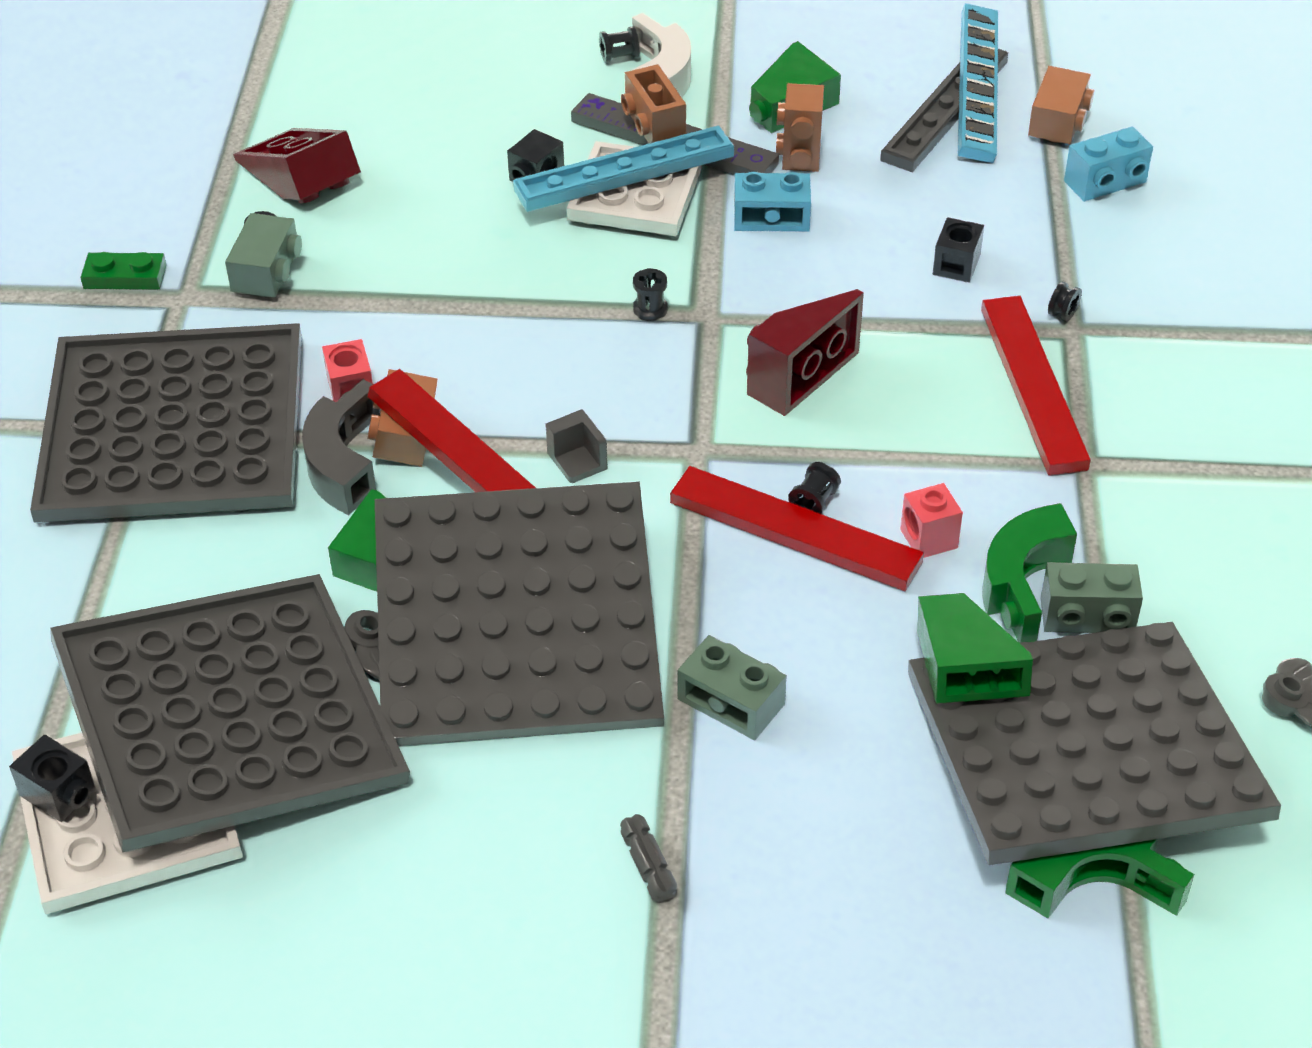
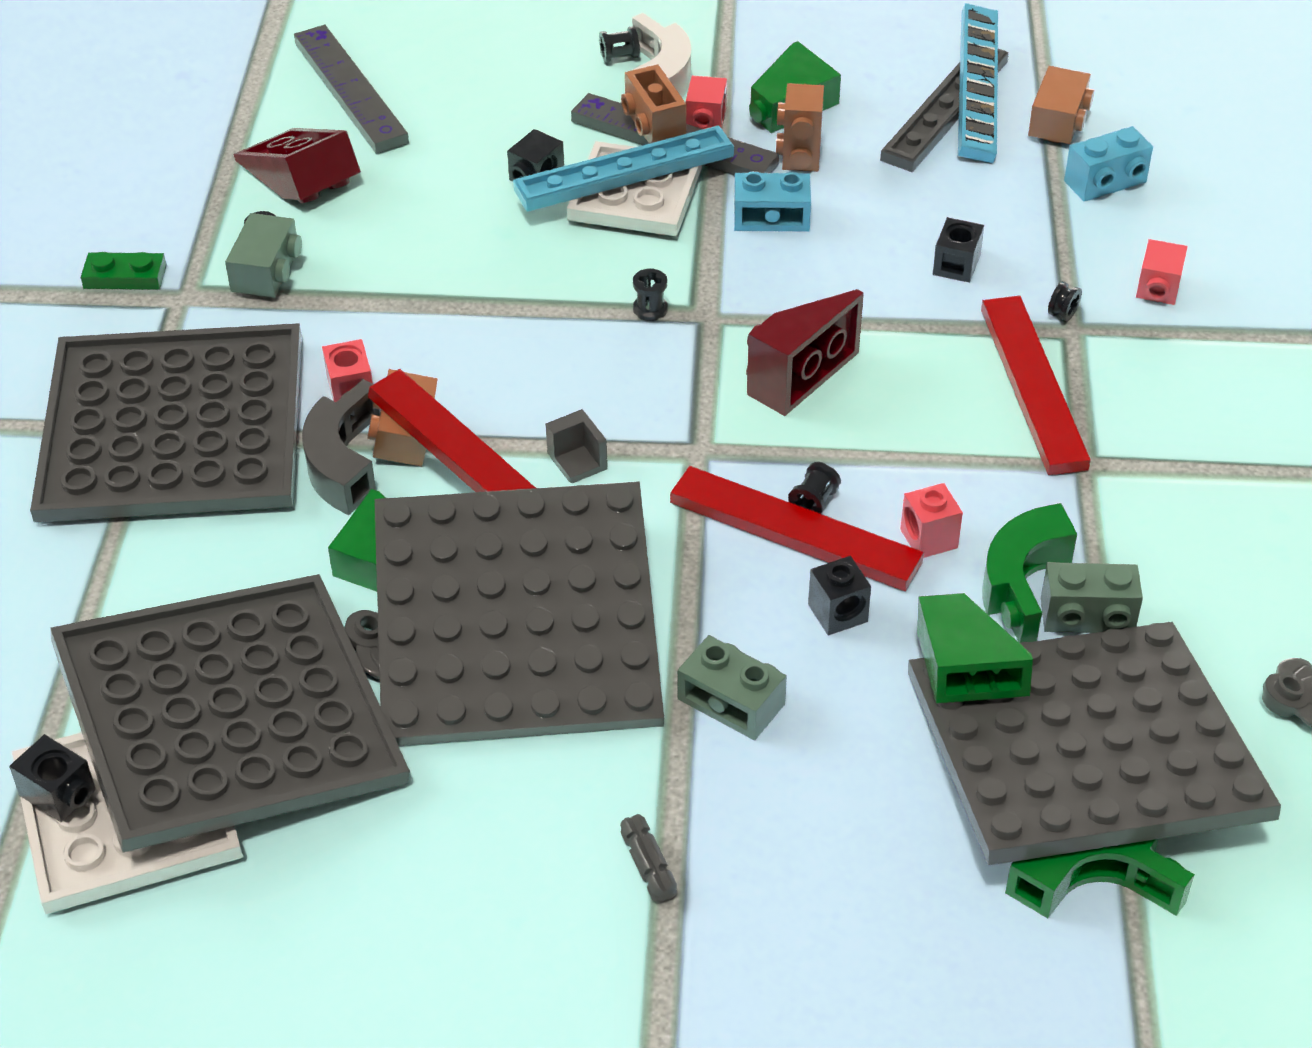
none -> dark grey tile [294,24,409,154]
none -> coral brick [686,75,727,129]
none -> black brick [808,556,871,636]
none -> coral brick [1136,239,1188,305]

